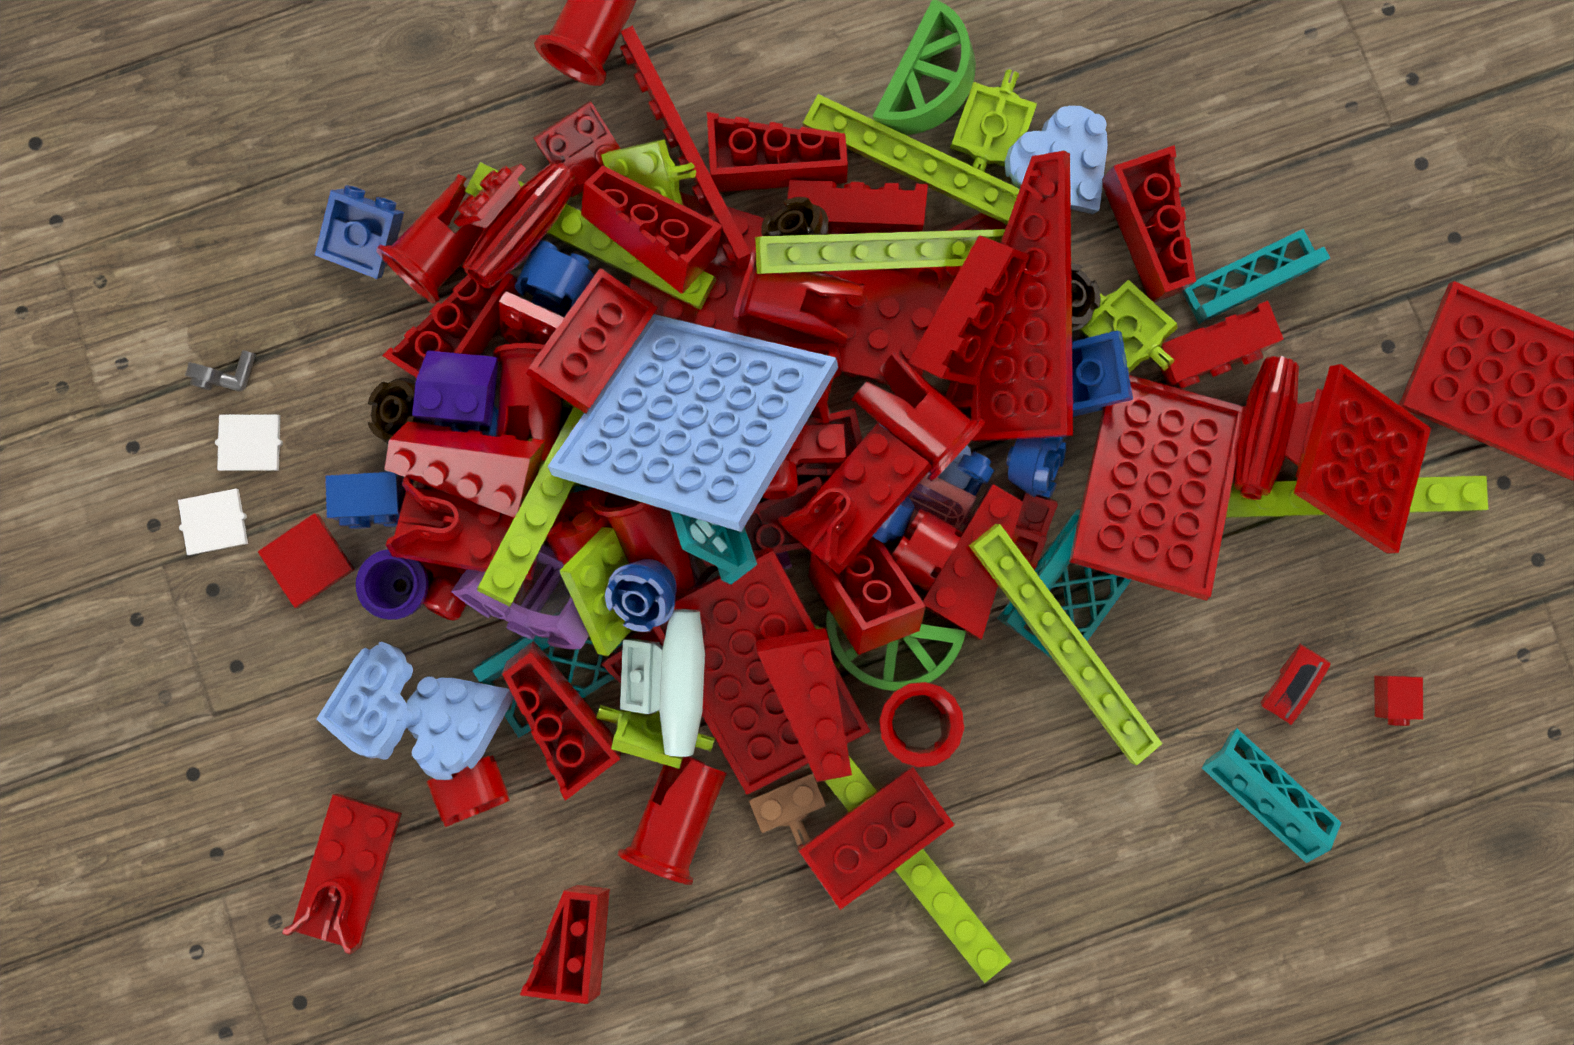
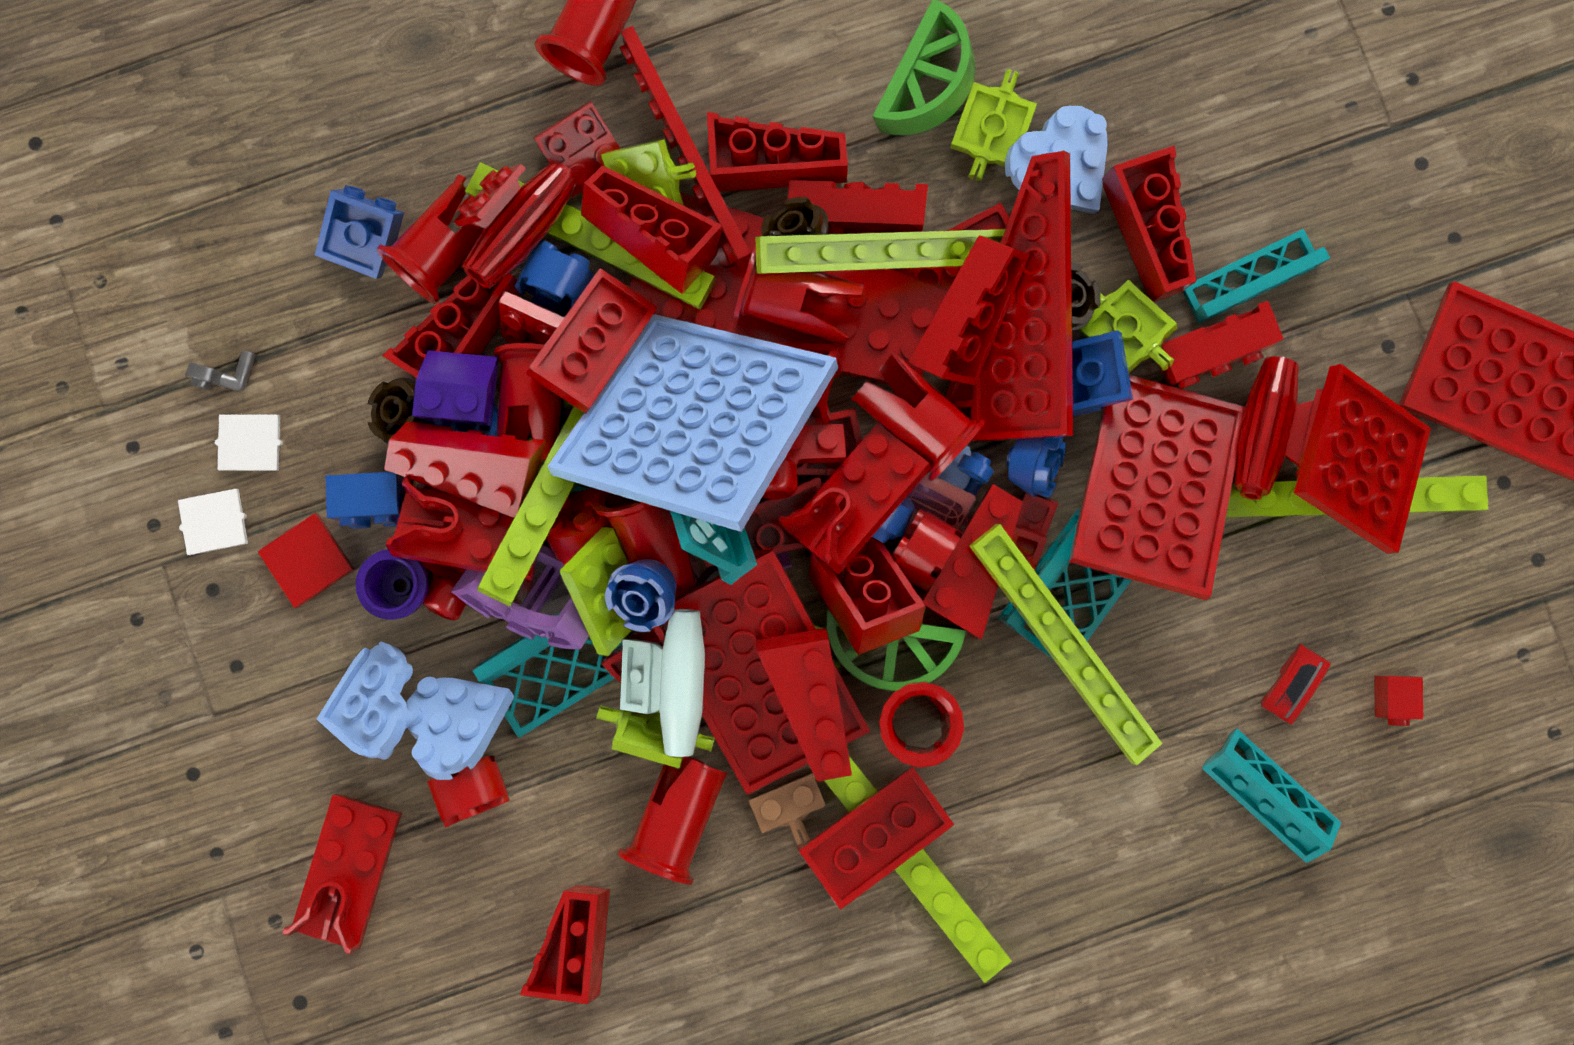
red wedge [502,641,621,801] -> none
lime plate [802,94,1020,225] -> none

